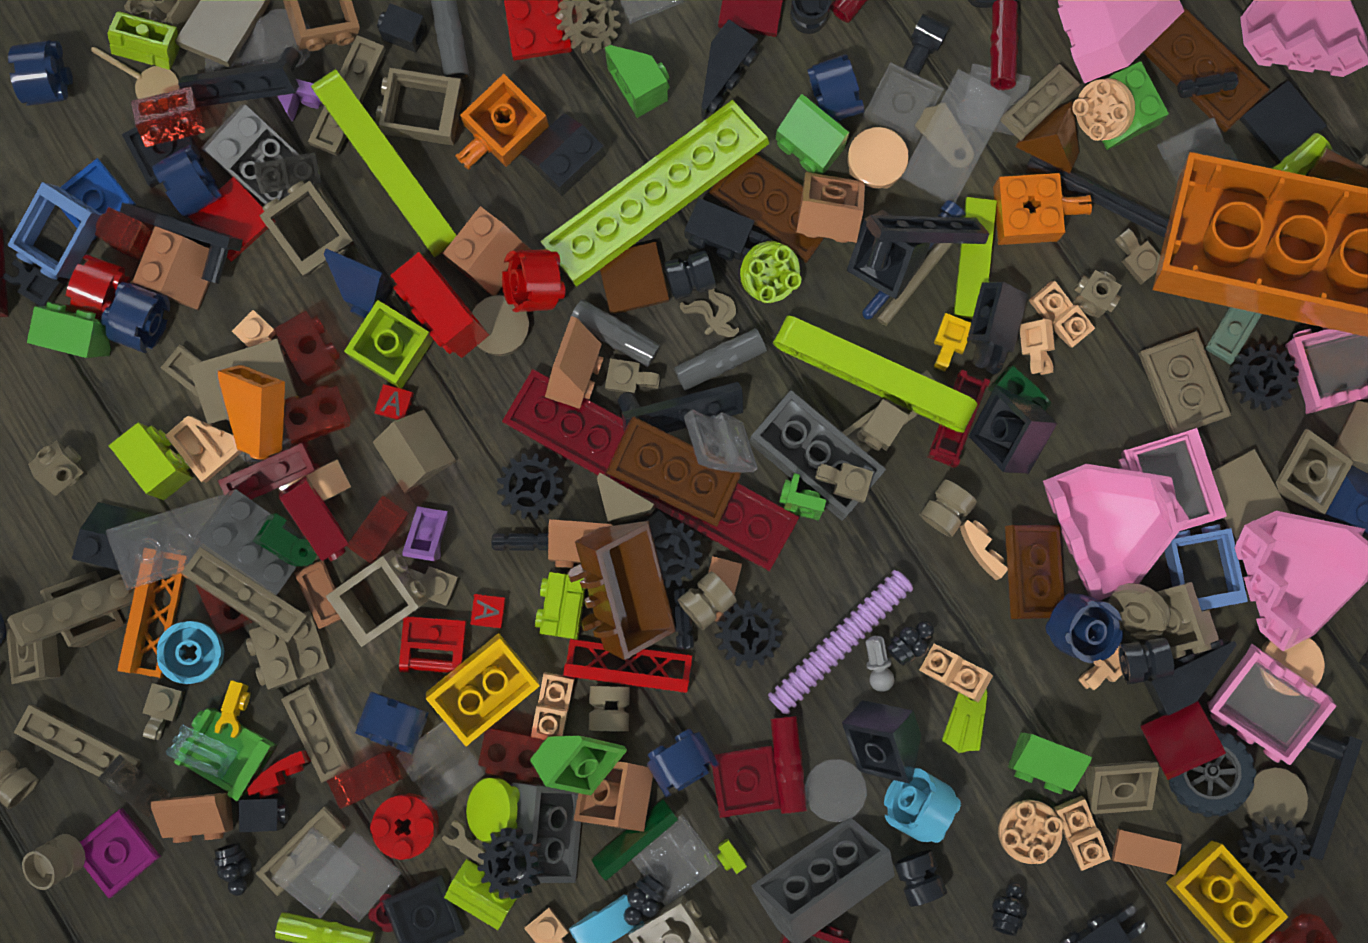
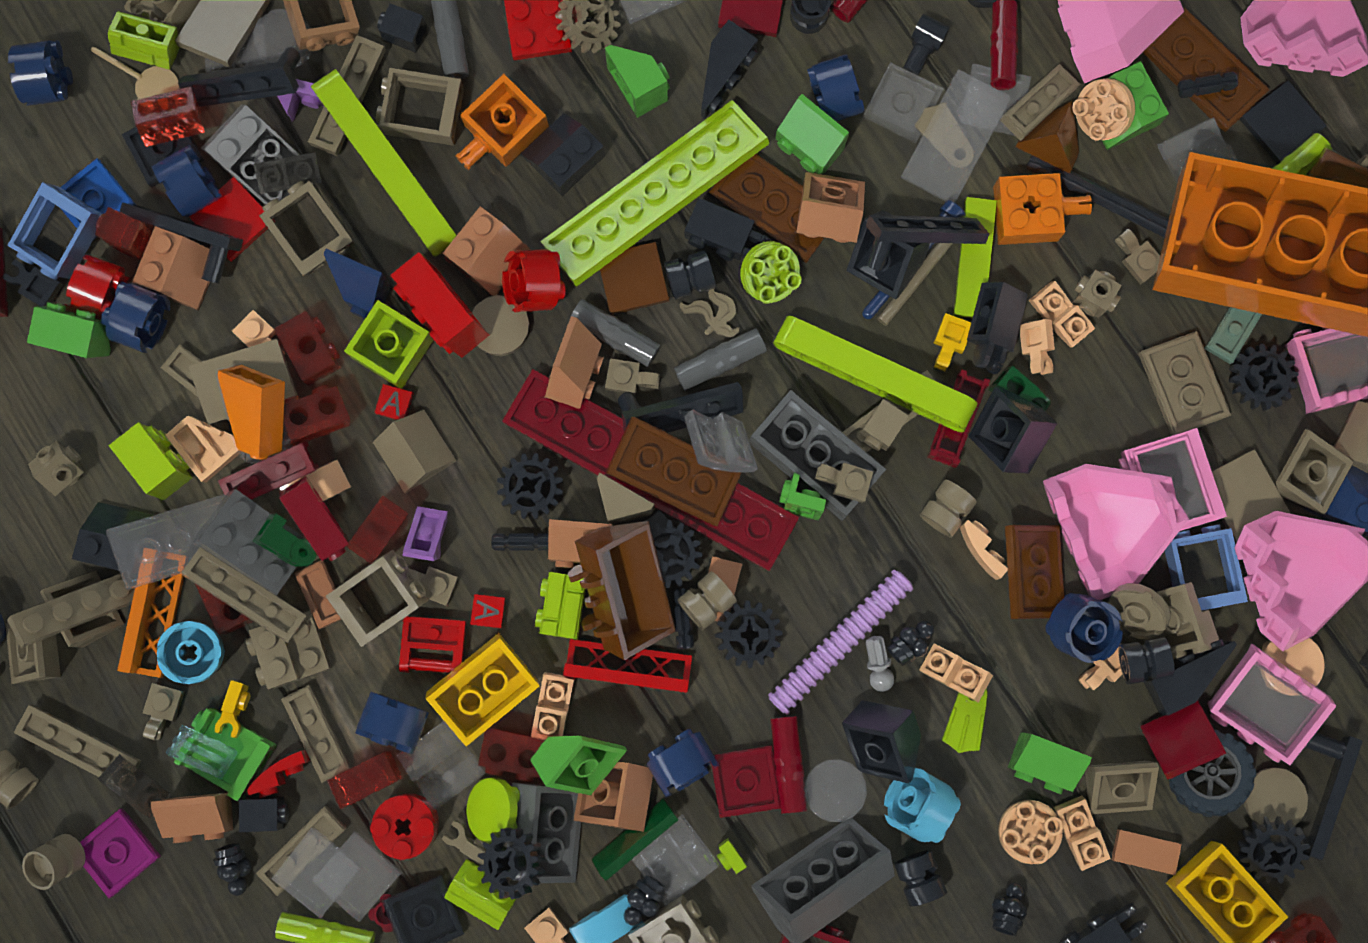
dark tan wheel [589,686,630,731] -> none
light nougat tile [848,127,908,188] -> none

